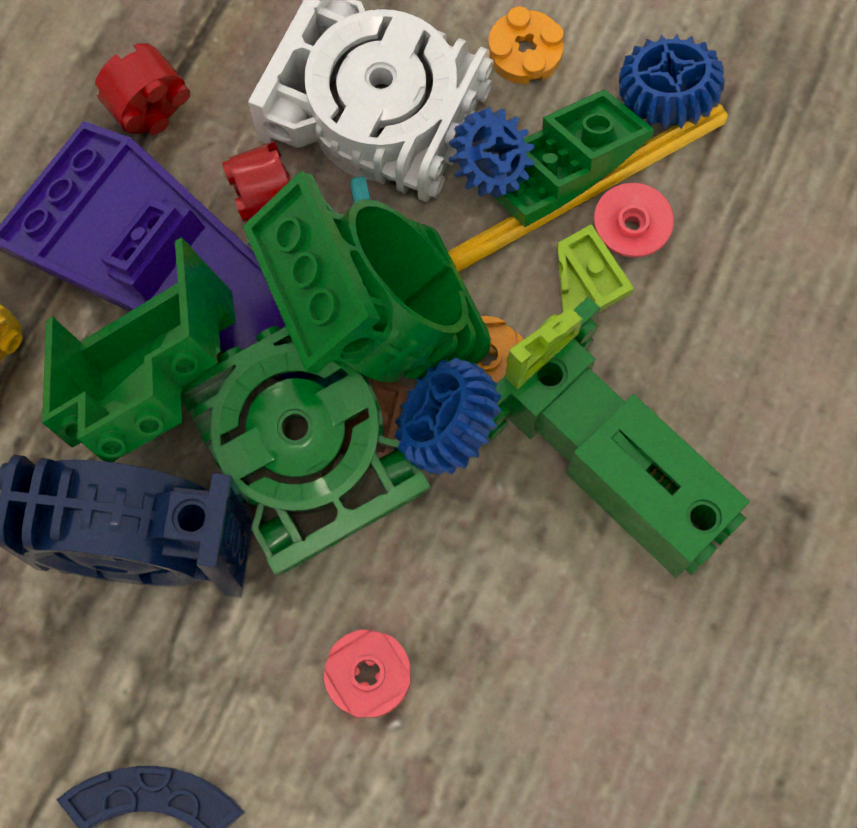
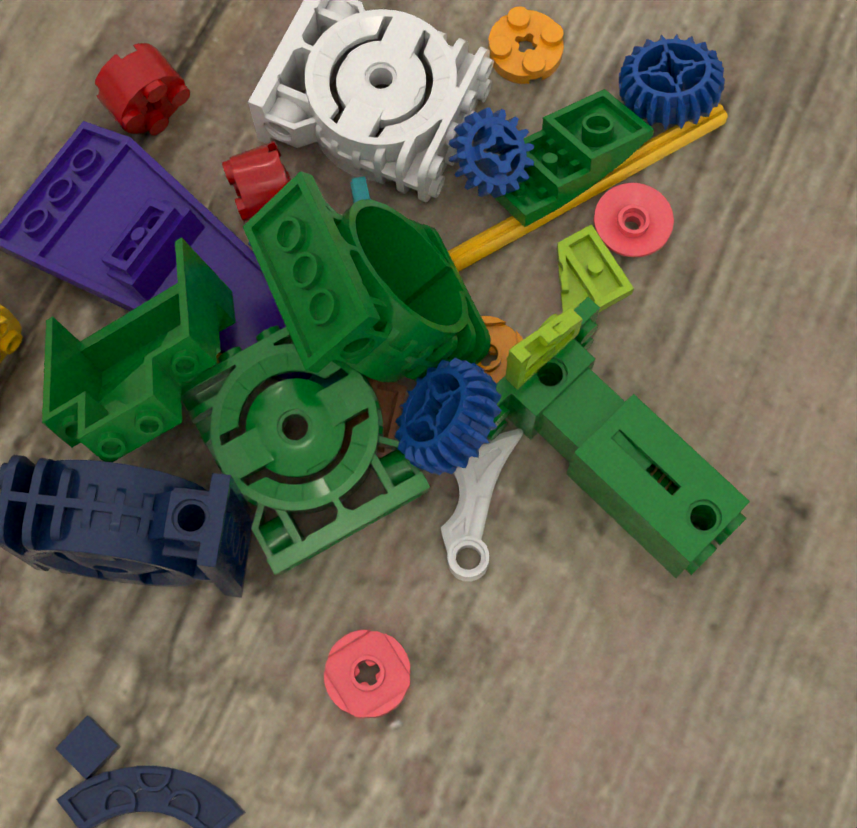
none -> dark blue tile [55,715,121,780]
none -> white piece [441,428,523,582]

